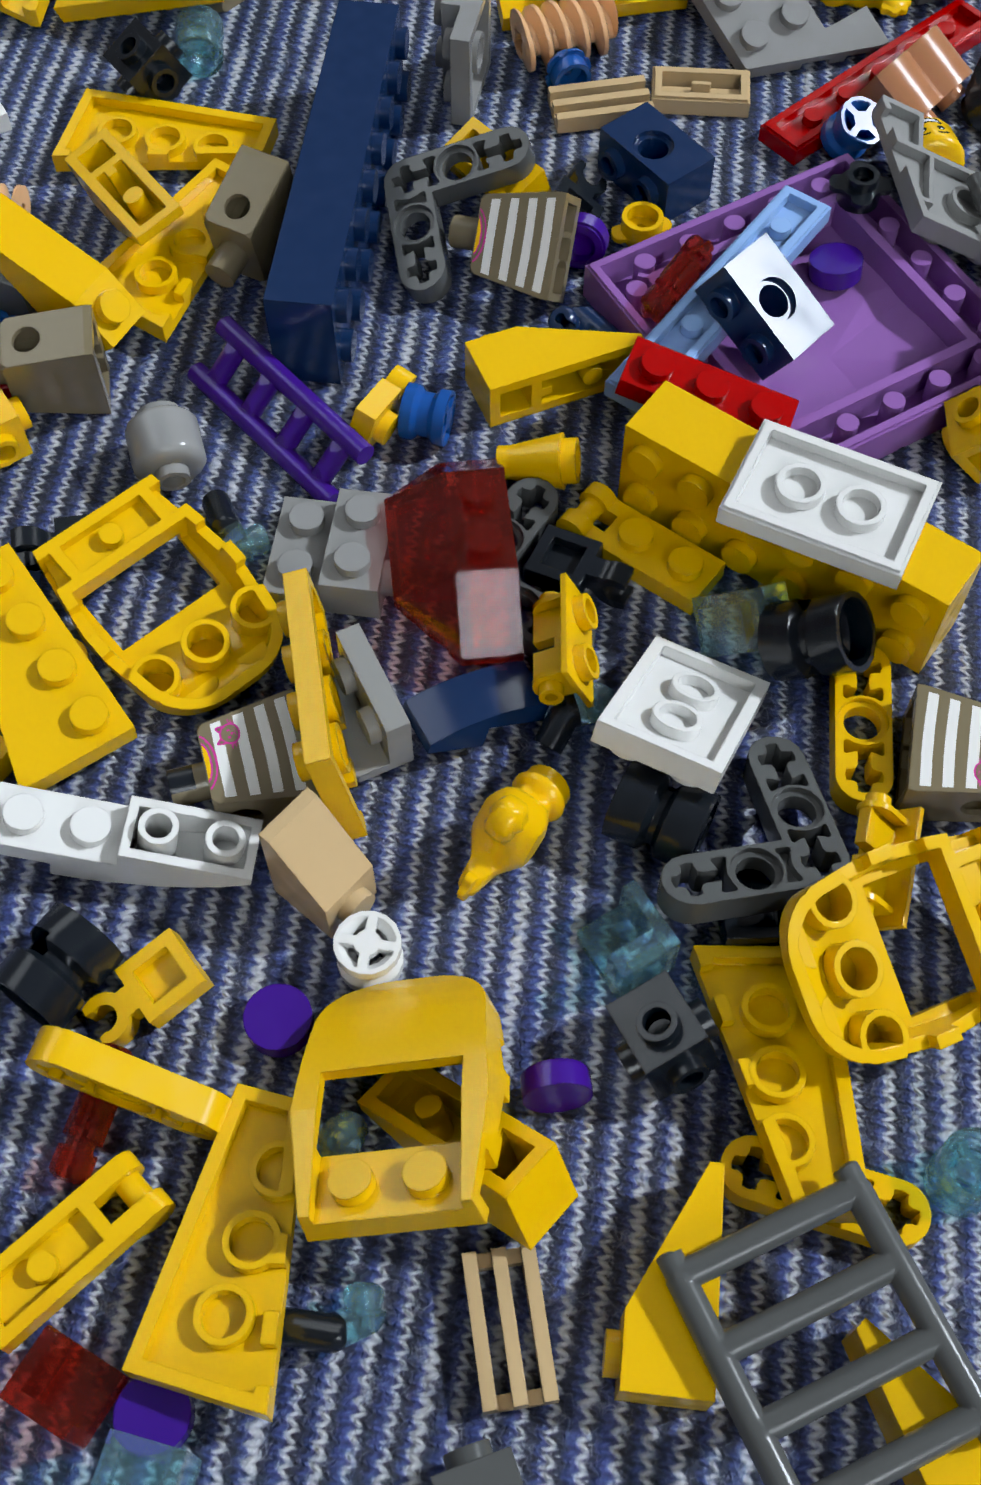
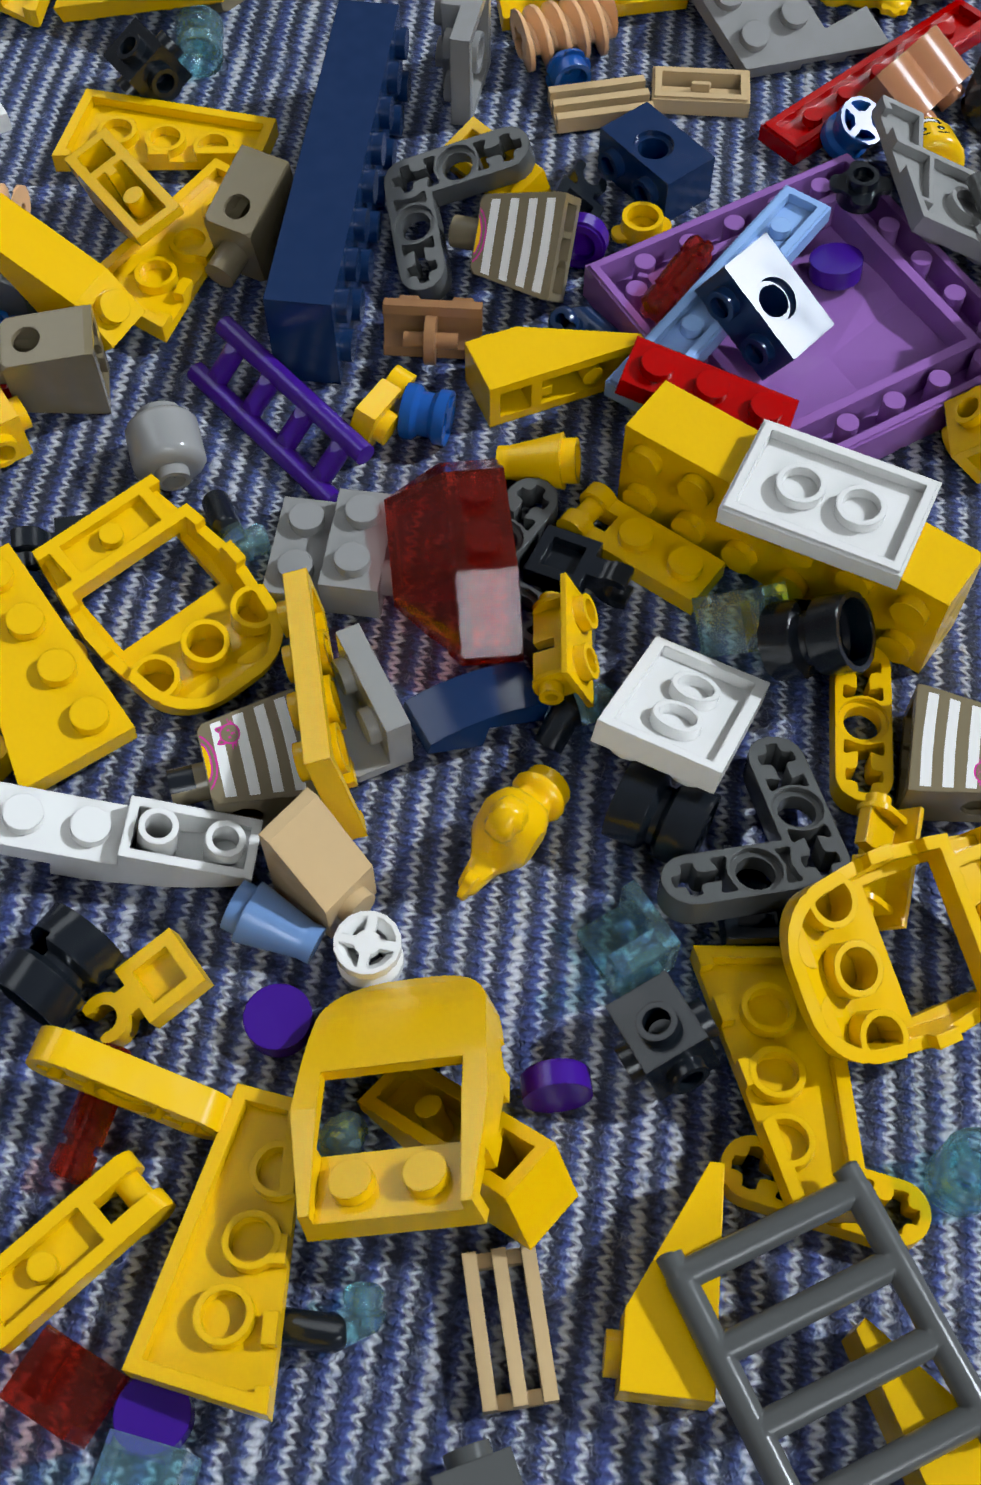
none -> medium blue cone [220,880,326,964]
none -> medium nougat hips [382,295,483,365]

